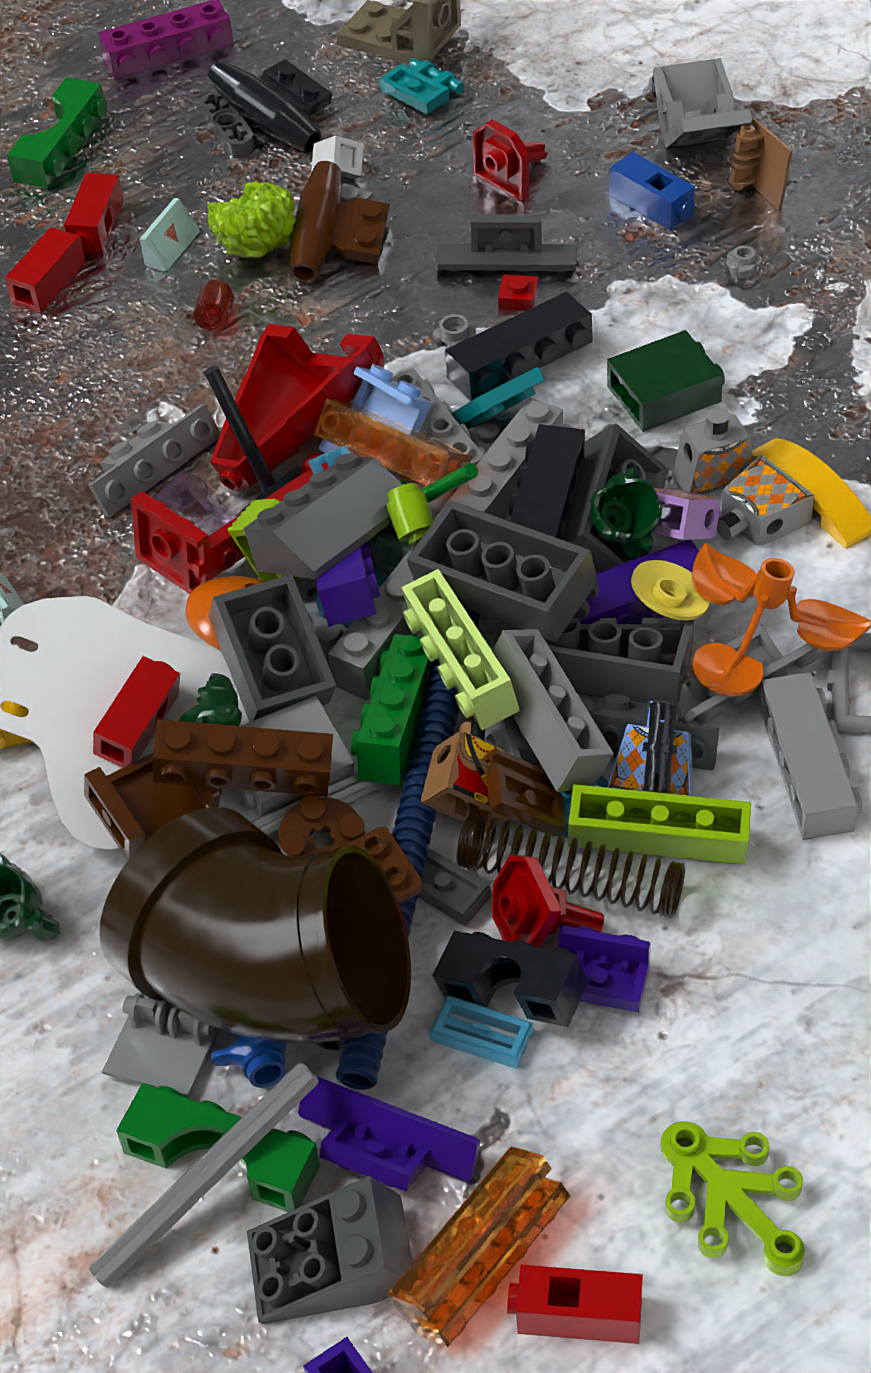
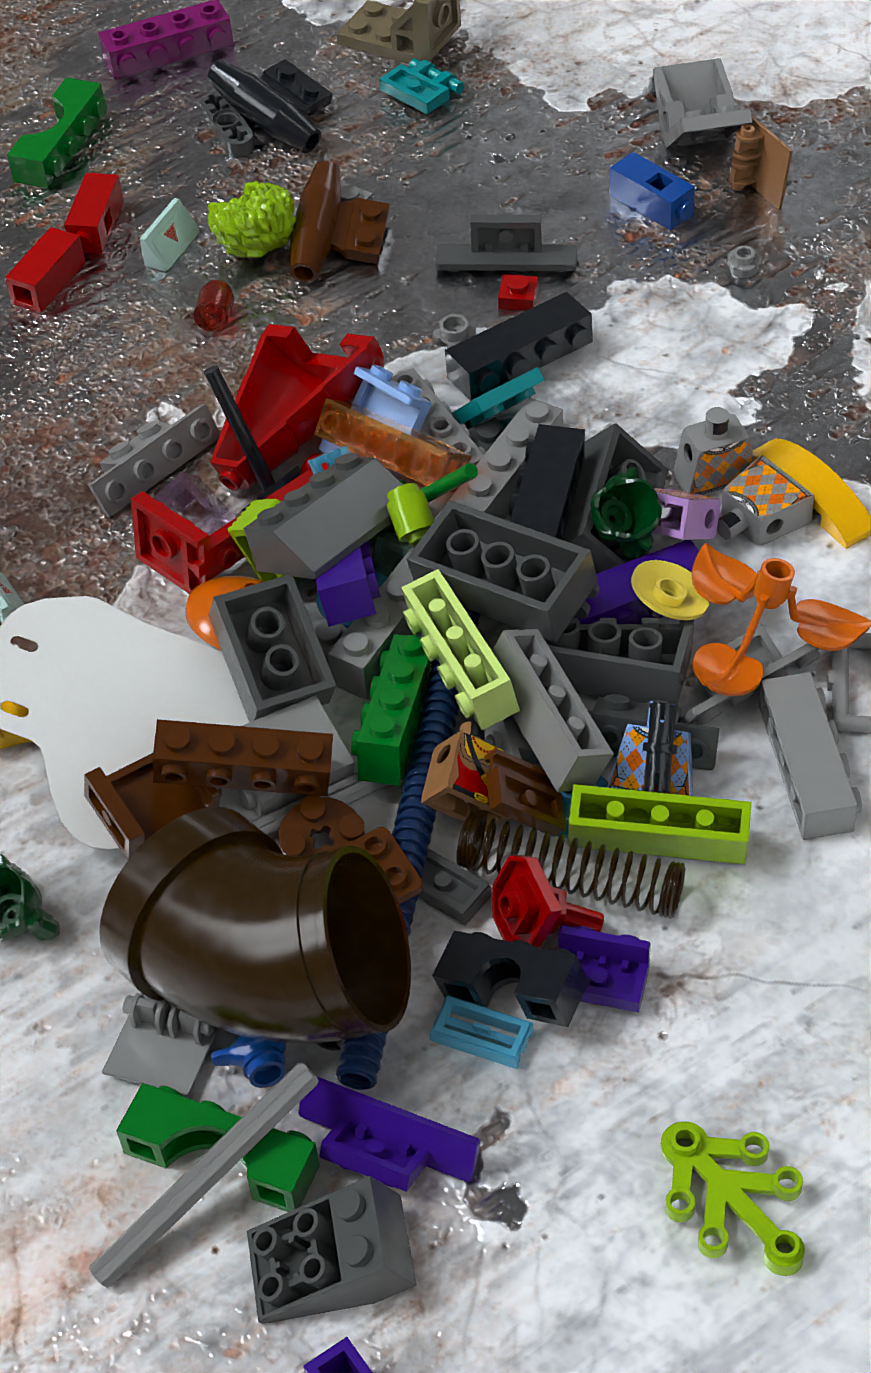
red brick [93,656,180,768] -> none
dark green hair [178,673,242,726] -> none
white panel [311,135,364,179] -> none
clear orange brick [387,1146,571,1347] -> none
red piece [473,119,548,202] -> none
red brick [507,1264,643,1344] -> none
dark green brick [607,330,725,432] -> none

